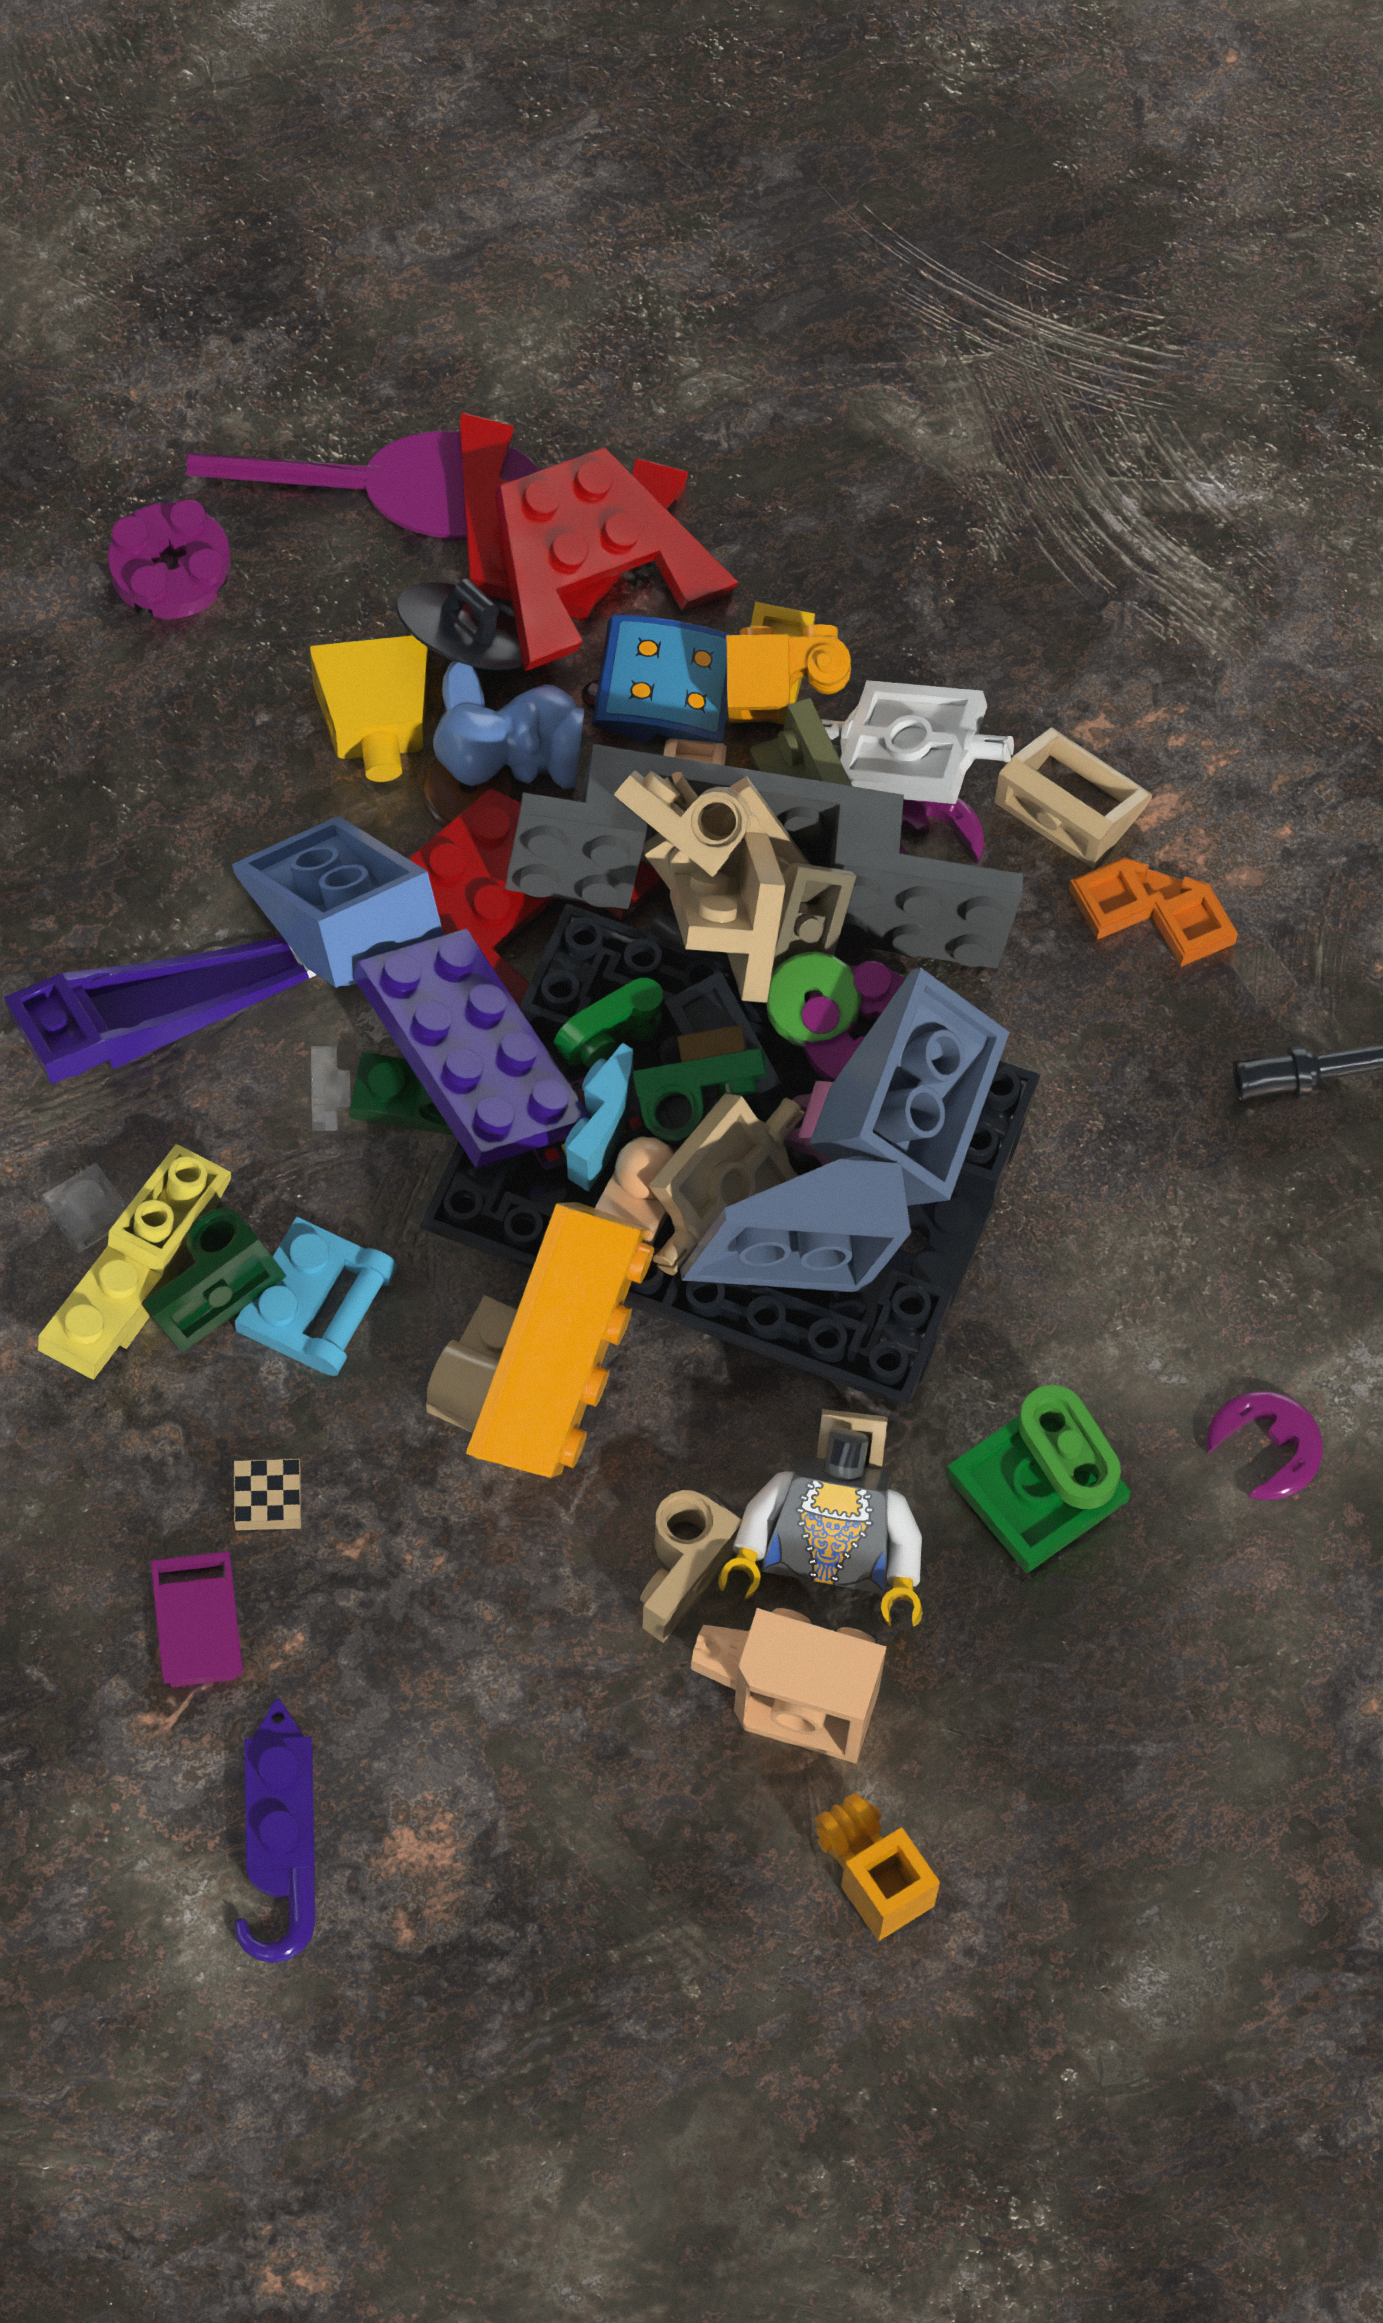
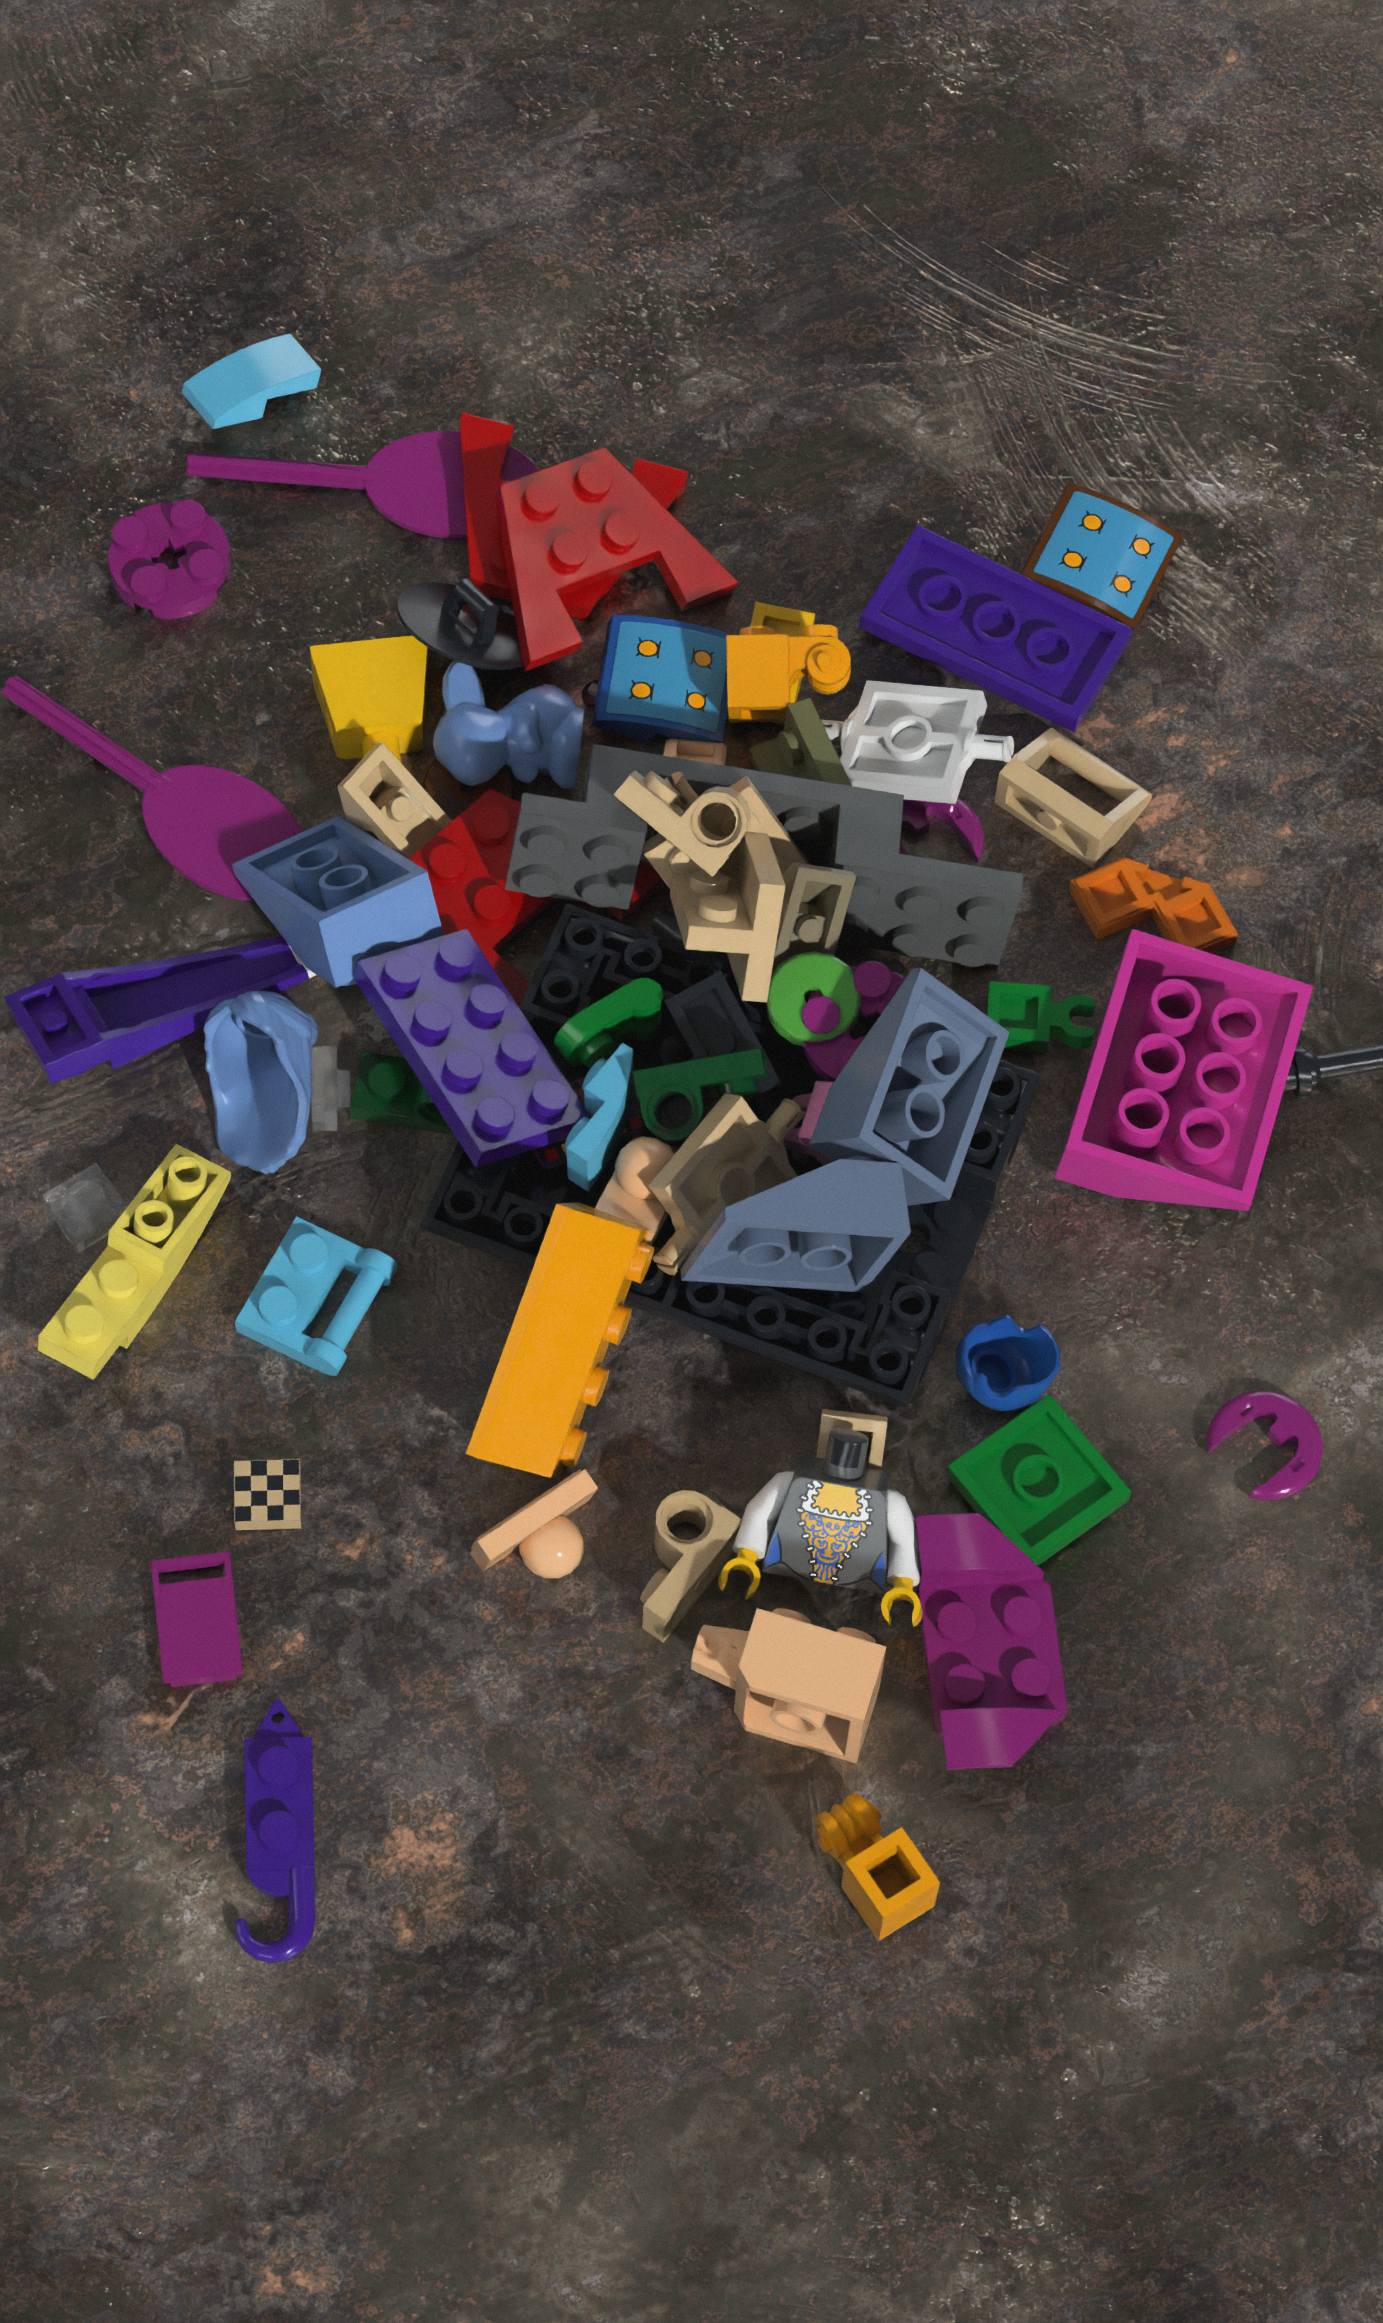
dark green plate [143,1208,286,1353] -> none
tan plate [426,1295,517,1433] -> none
dark brown tile [677,1025,749,1062] -> none
bright green plate [1019,1385,1121,1509] -> none
none -> magenta piece [1,675,302,902]
none -> medium azure slope [181,333,322,429]
none -> medium blue hair [204,991,318,1174]
none -> tan slope [337,742,452,859]
none -> light nougat tile [470,1469,598,1578]
none -> dark purple plate [859,525,1133,733]
none -> magenta piece [915,1513,1068,1770]
none -> blue hair [956,1315,1061,1411]
none -> green plate [986,981,1095,1053]
none -> dark azure slope [1019,483,1183,632]
none -> dark pink slope [1054,929,1313,1211]

